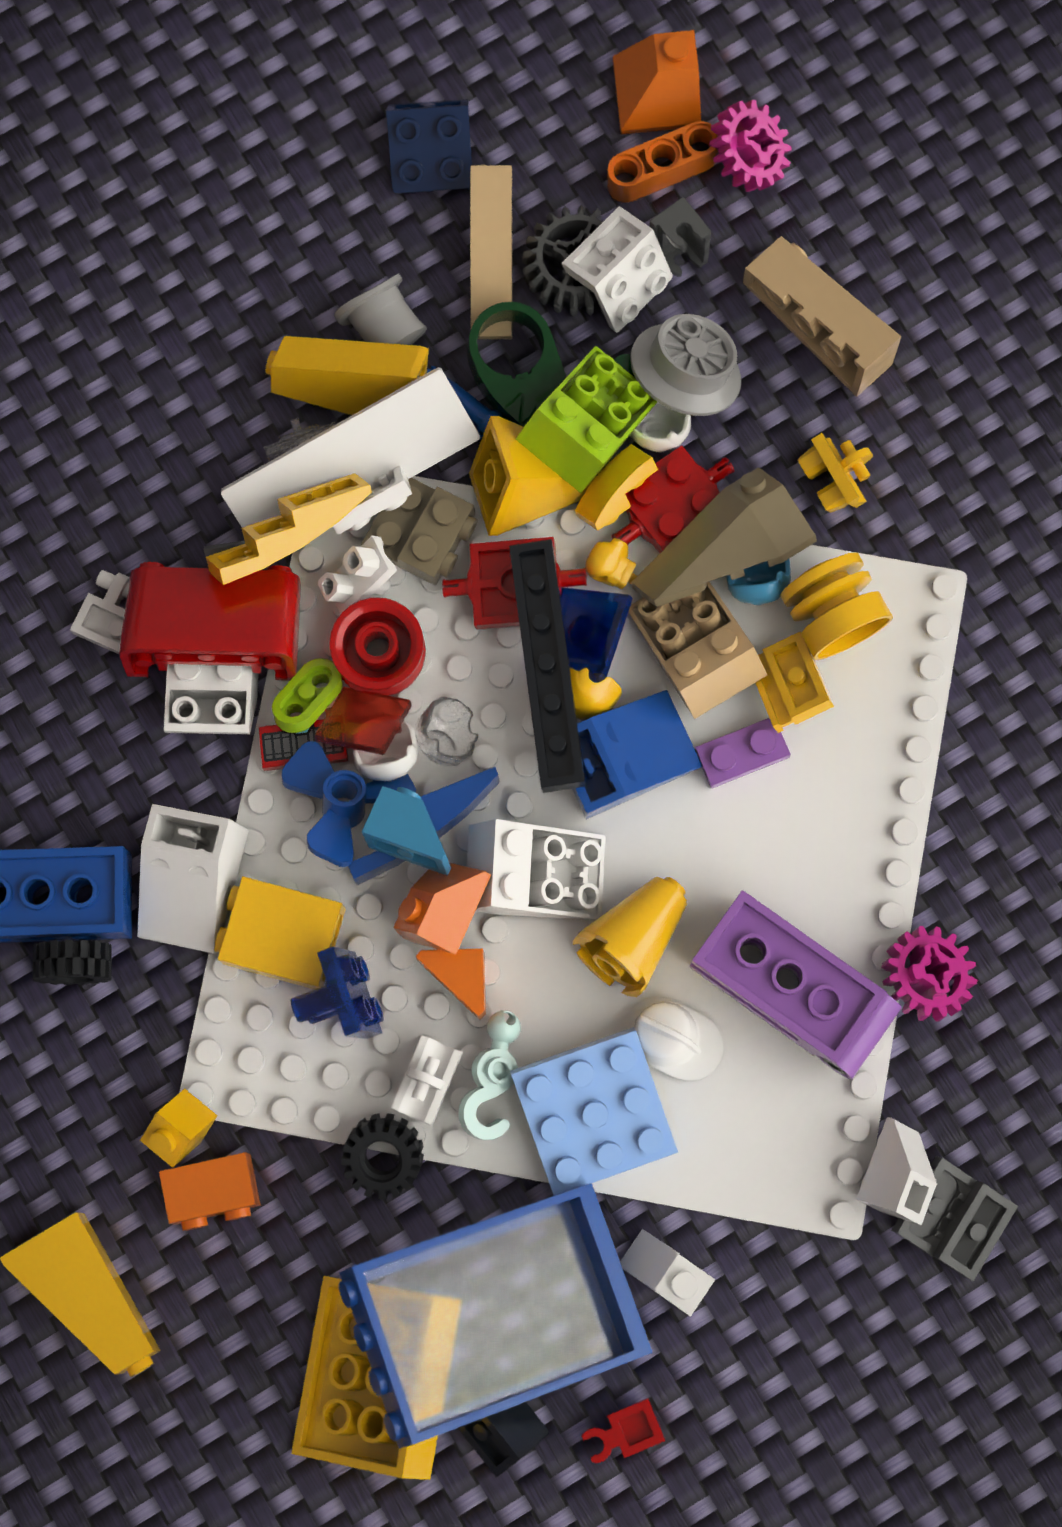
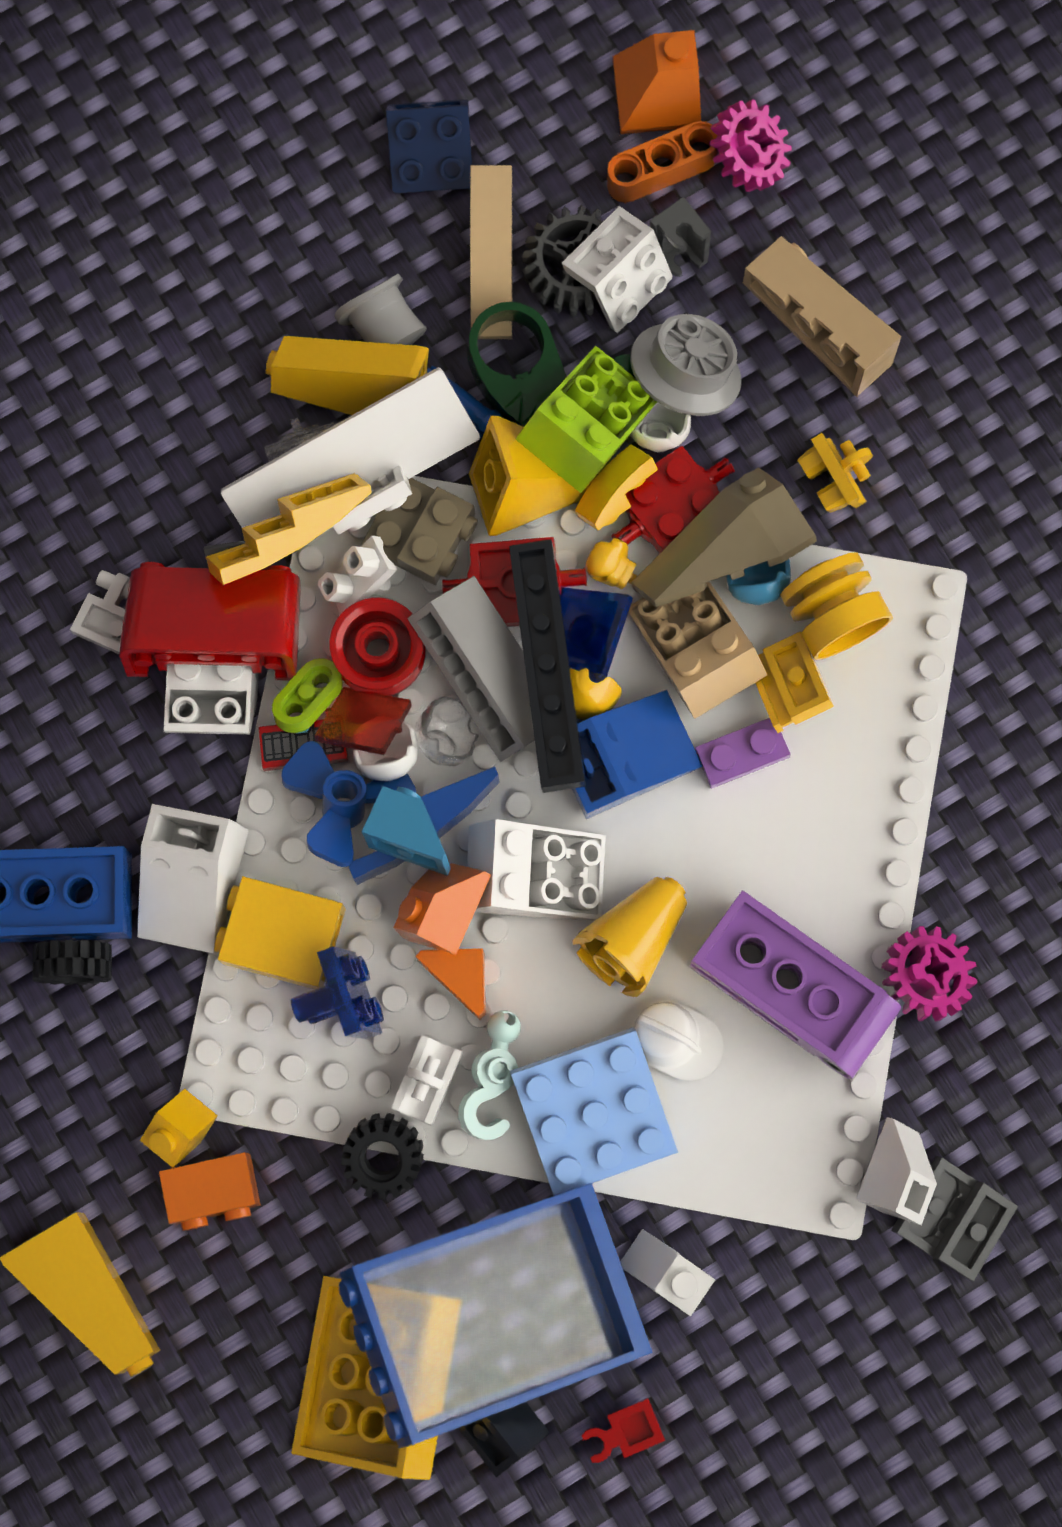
none -> light grey brick [407,576,535,762]

